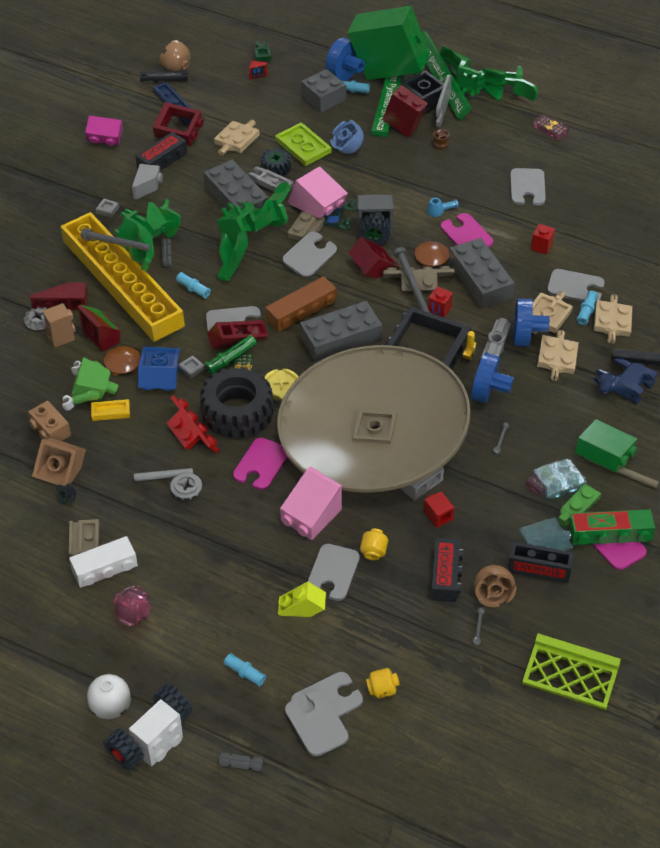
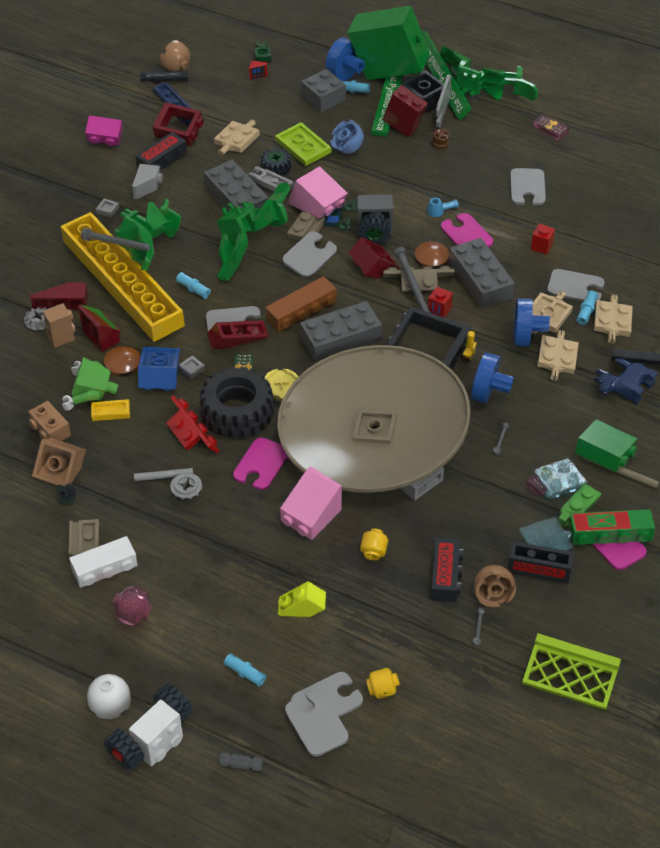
dark grey axle [161,238,171,267] -> none
green pin [204,335,257,375] -> none
light grey piece [308,544,360,601] -> none
red brick [424,491,454,528] -> none
light grey piece [480,318,511,361] -> none

